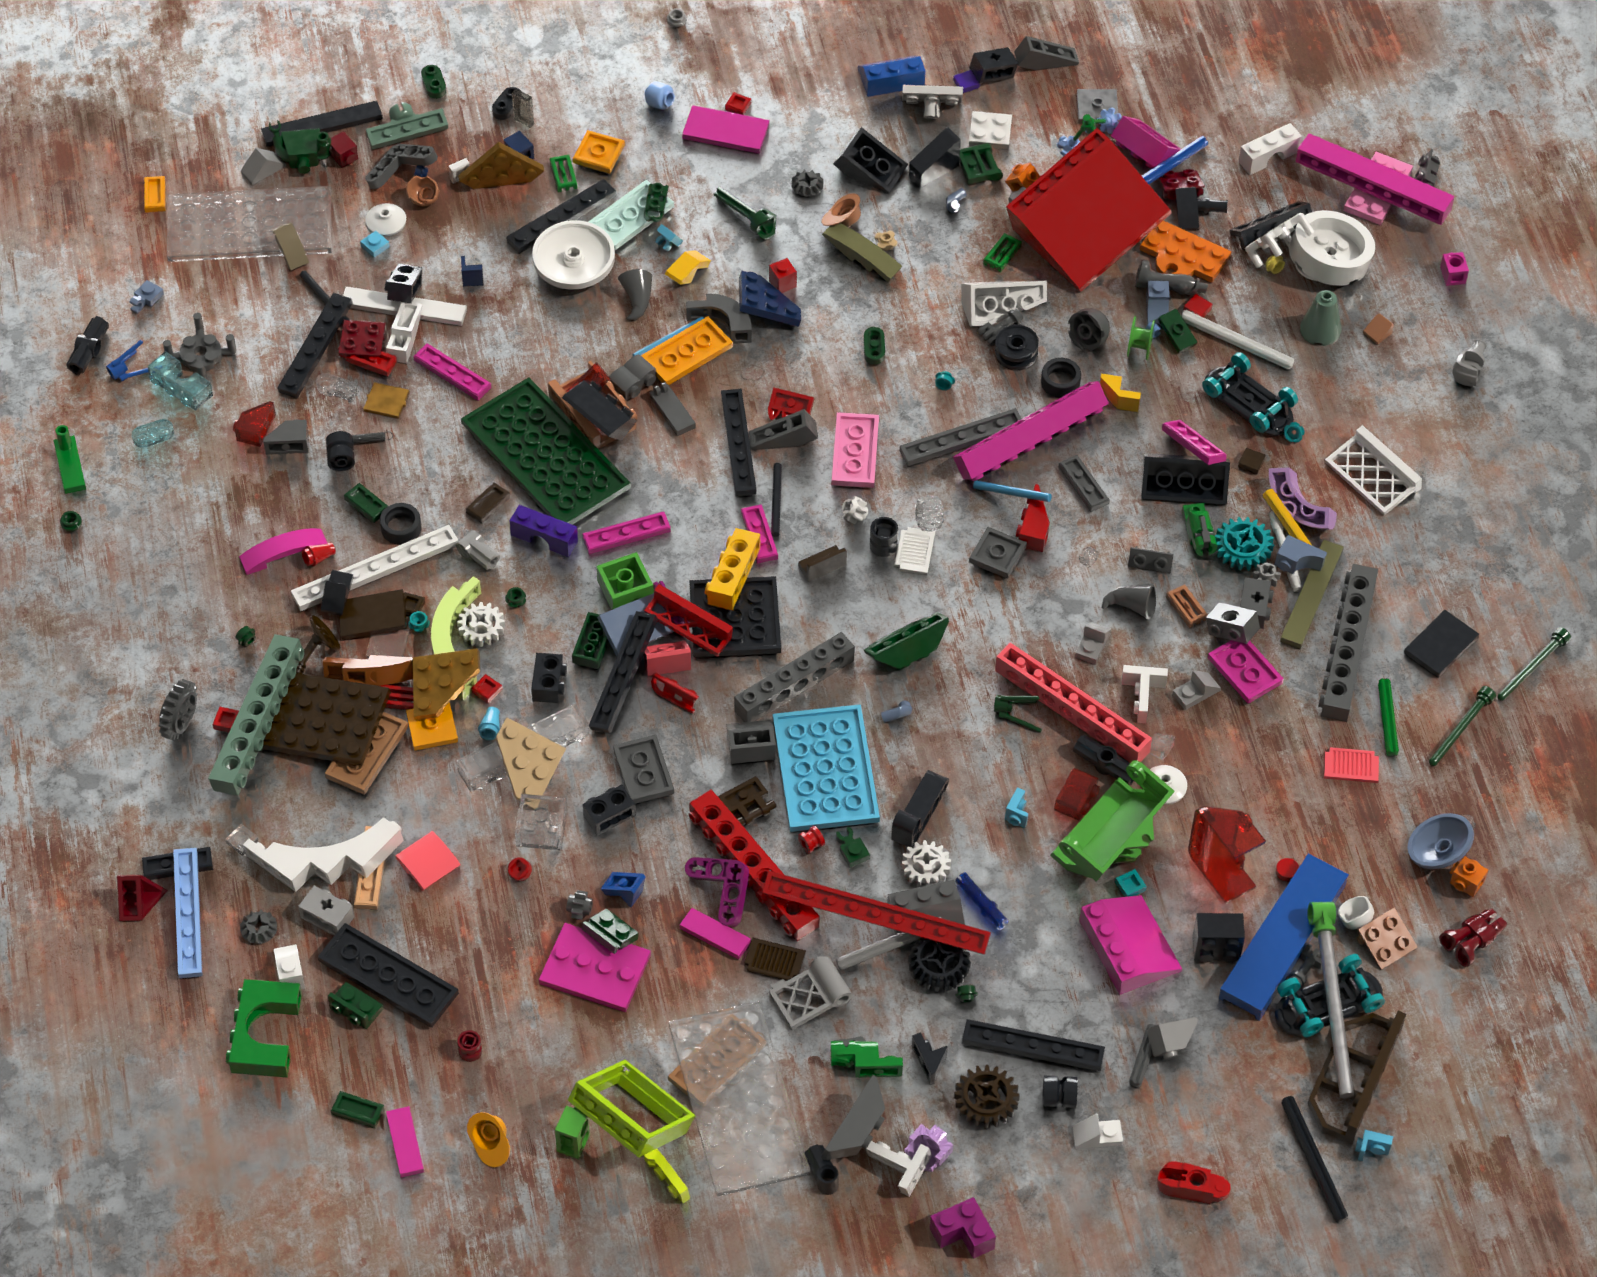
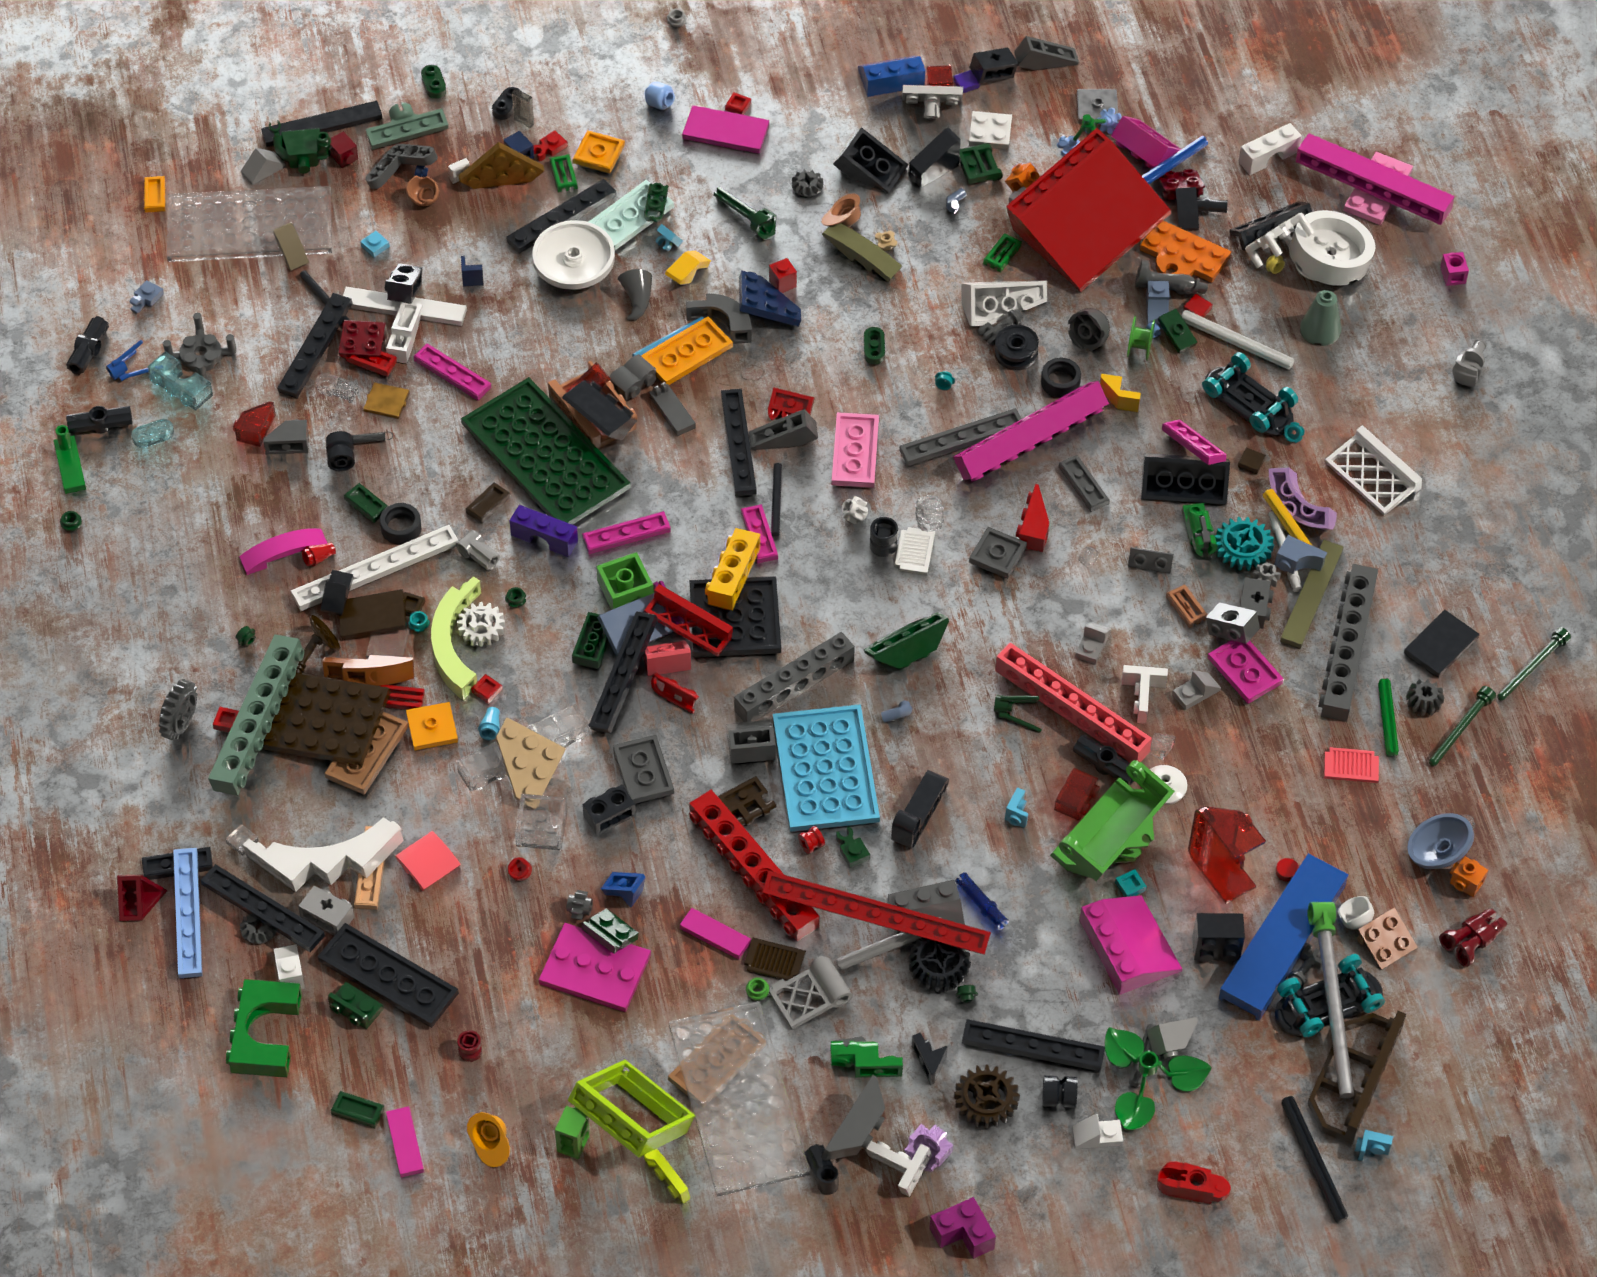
white dish [365,203,406,236] -> none
pearl gold plate [413,648,480,720] -> none
black brick [531,652,567,703] -> none
magenta beam [685,857,749,928] -> none
dark brown panel [798,545,847,582] -> none
white gear [901,840,951,887] -> none
dark azure bar [973,480,1052,502] -> none
dark grey hat [1102,583,1156,619] -> none
nougat slope [1363,313,1394,344] -> none
dark grey hinge [1414,149,1440,187] -> none
none -> black piece [66,406,133,434]
none -> black plate [201,864,325,953]
none -> red plate [534,130,568,161]
none -> bright green plate [746,978,769,1000]
none -> clear red piece [926,65,953,86]
none -> green plant [1105,1027,1212,1130]
none -> dark grey gear [1406,679,1445,717]

